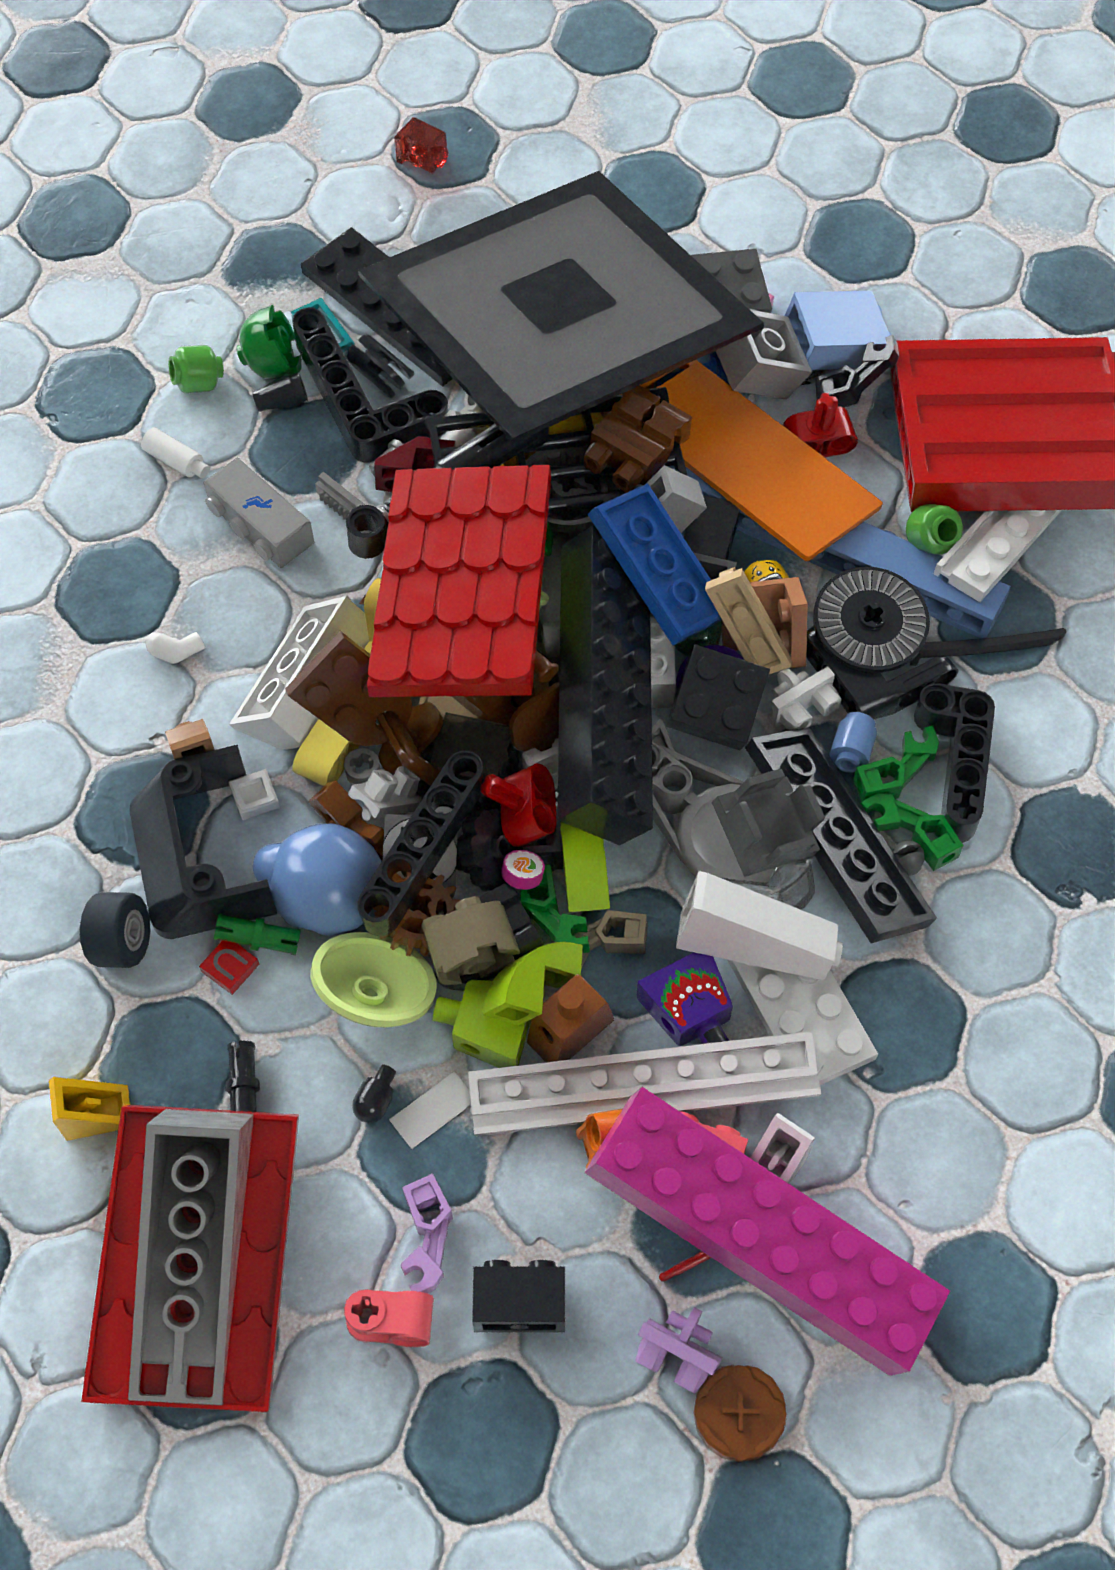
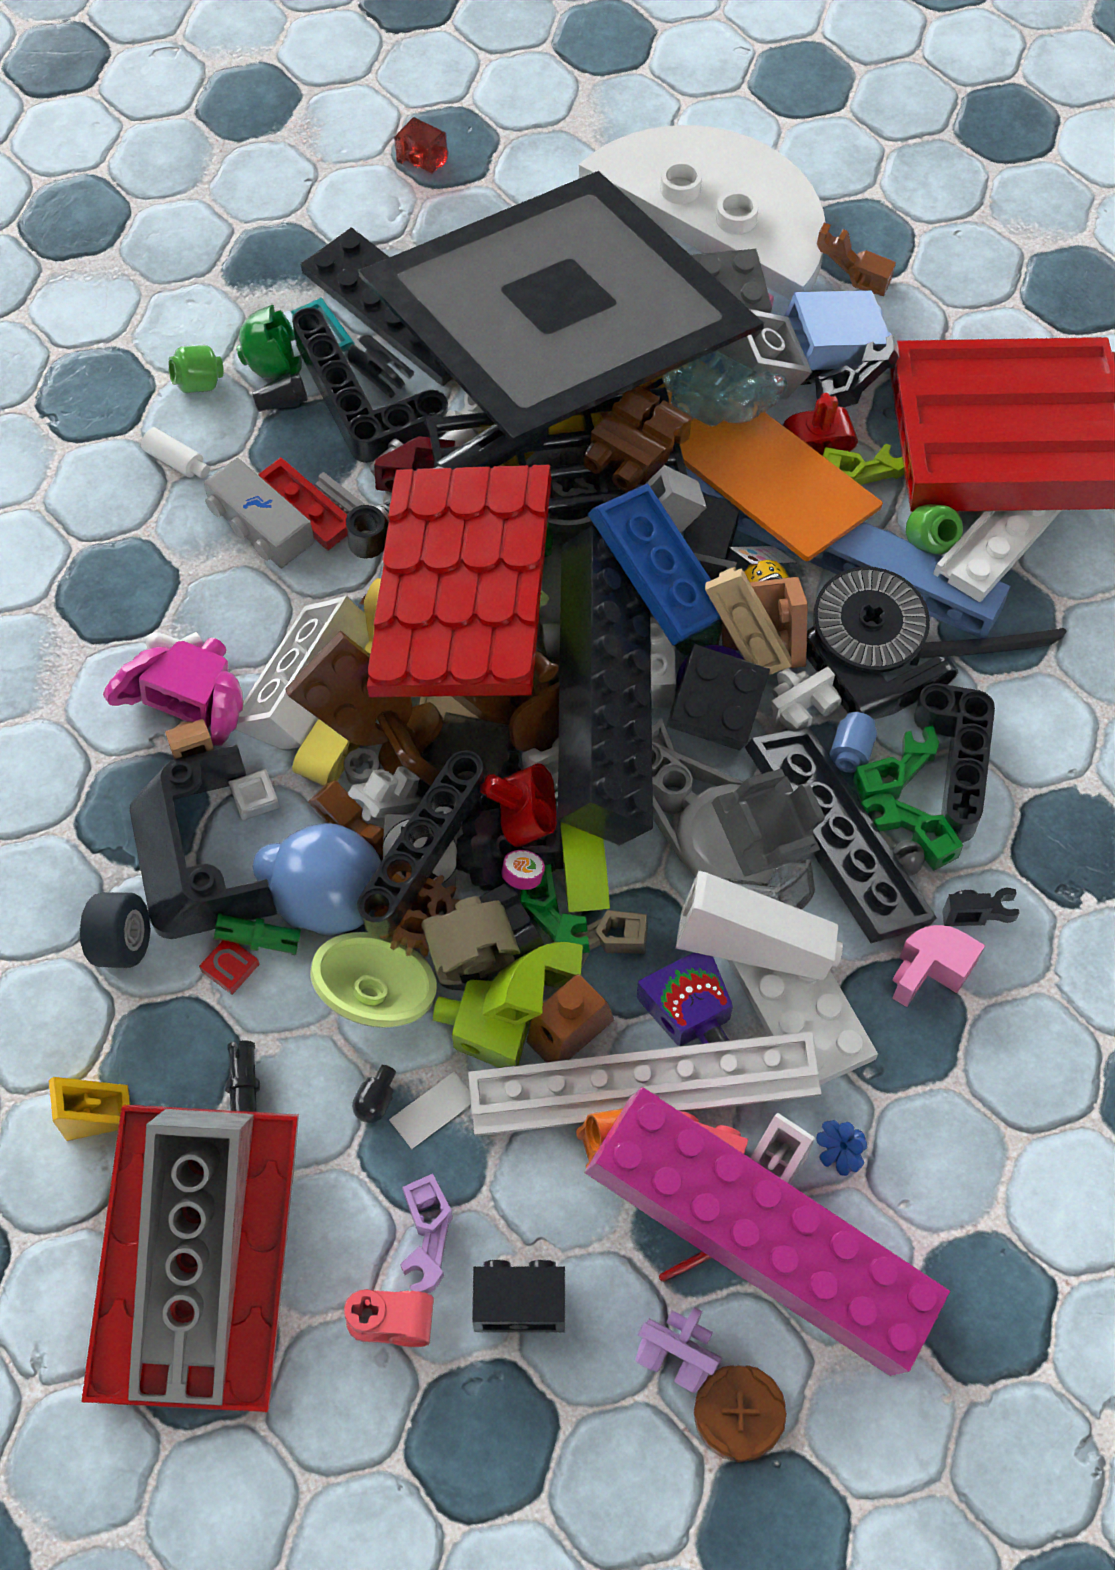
none -> dark pink torso [103,638,244,746]
none -> red plate [258,457,347,551]
none -> white plate [579,125,826,300]
none -> clear light blue torso [661,351,789,426]
none -> white sticker [729,546,797,564]
none -> blue plant [816,1120,867,1176]
none -> dark orange piece [817,223,896,296]
none -> lime piece [823,444,905,485]
none -> bright pink brick [892,925,985,1007]
none -> black plate [942,888,1020,926]

